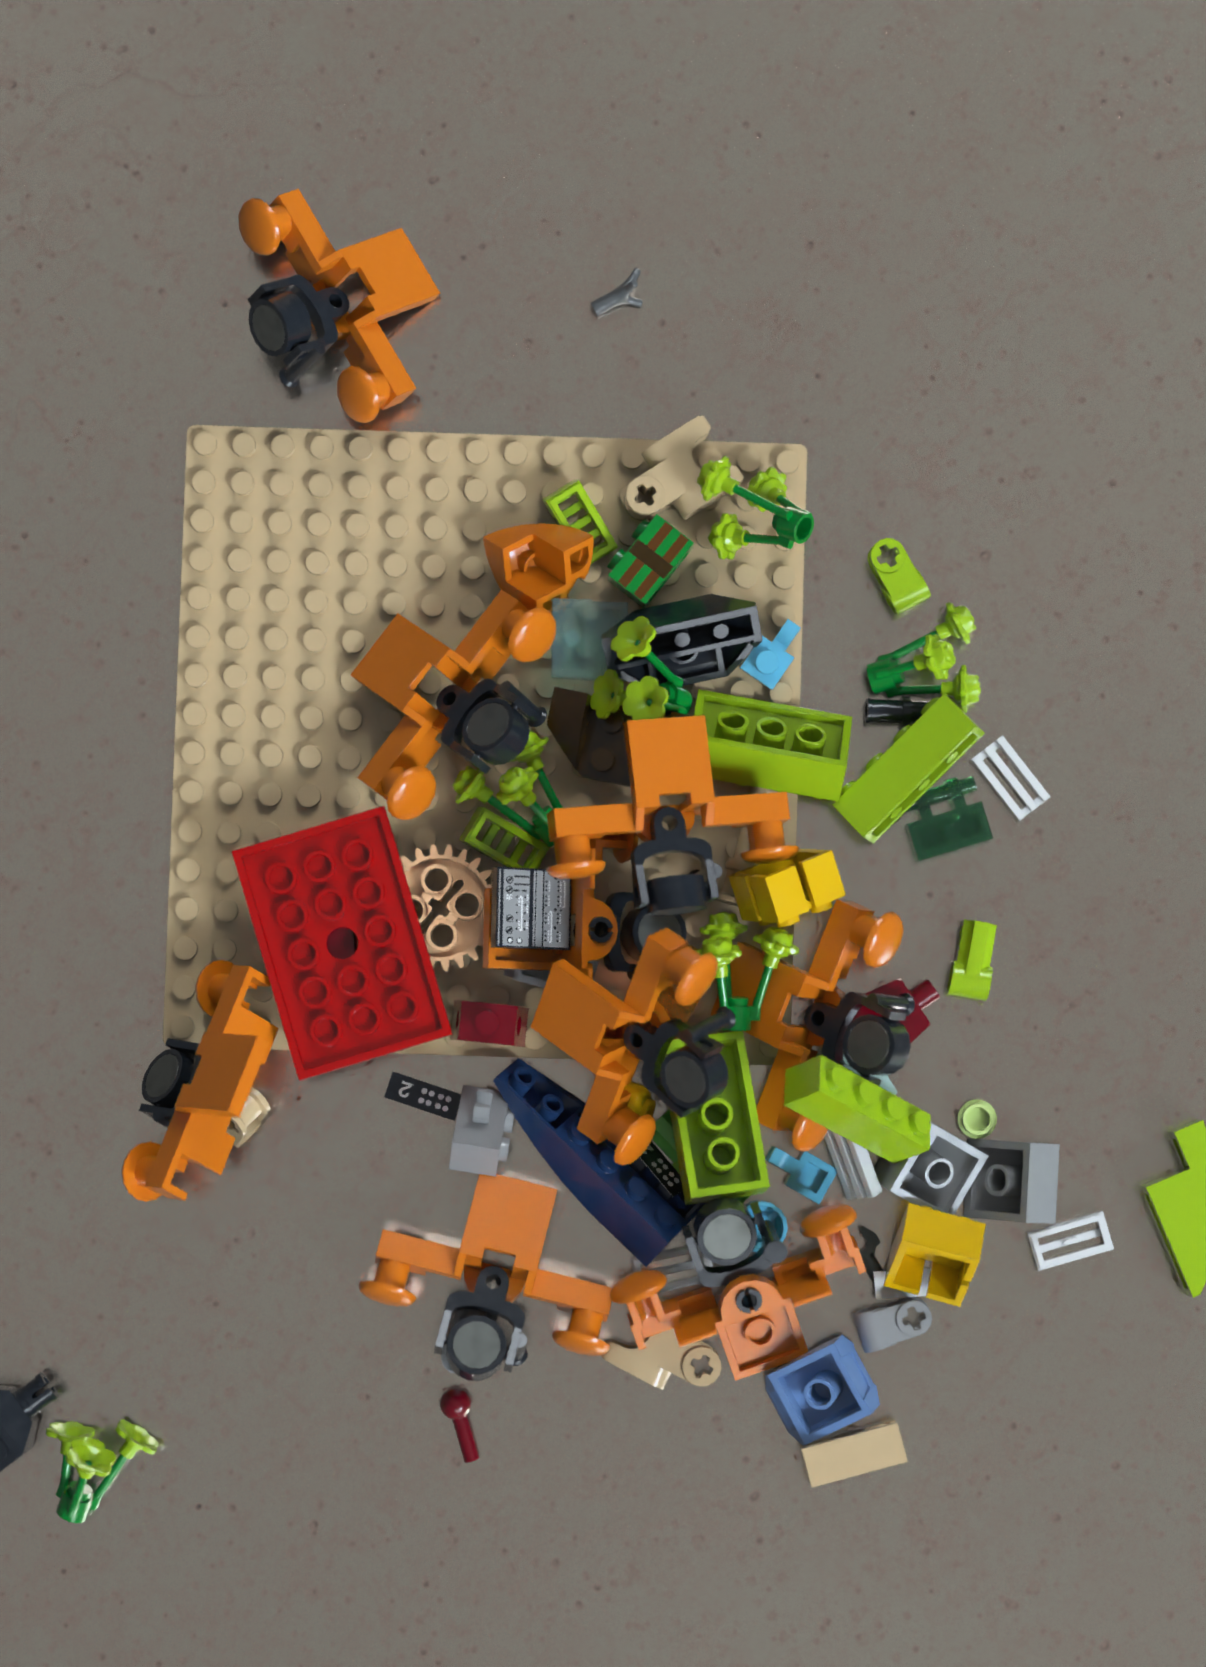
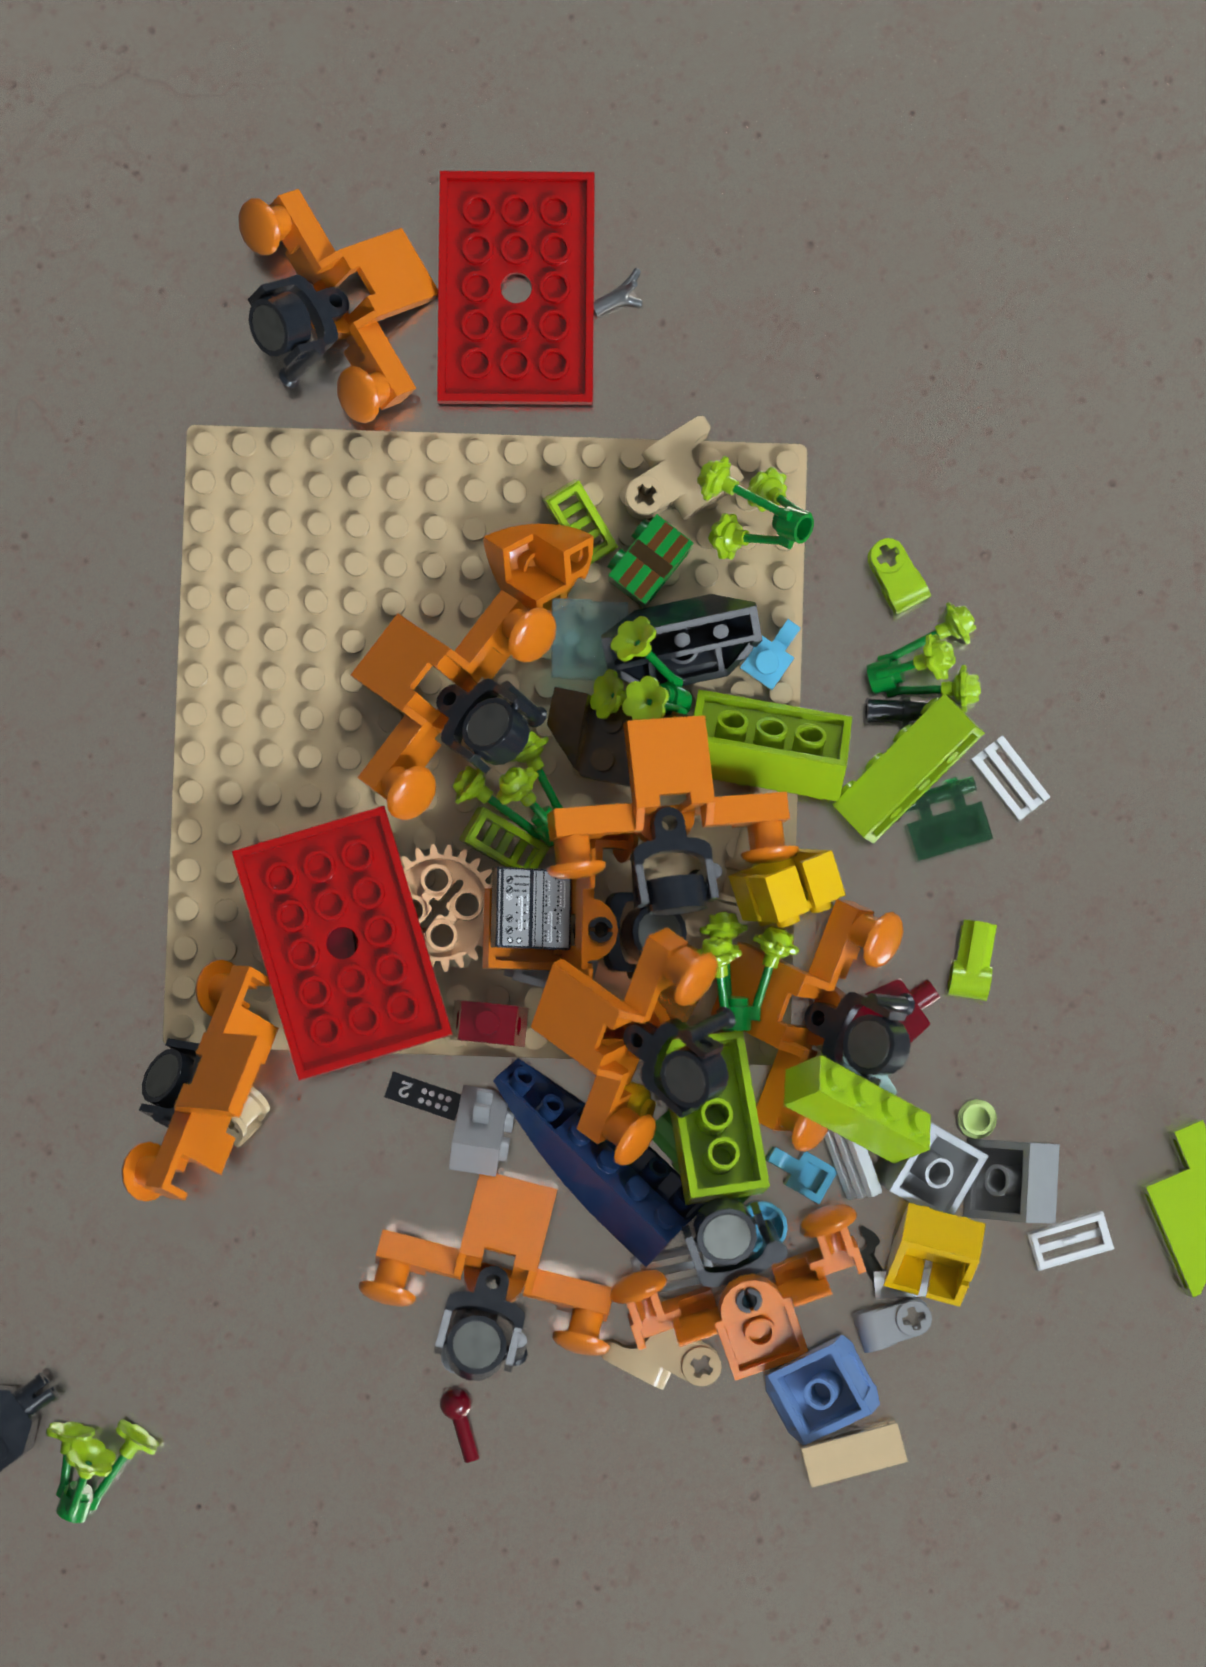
black sticker [640,1141,683,1197] -> none
none -> red plate [437,171,595,405]

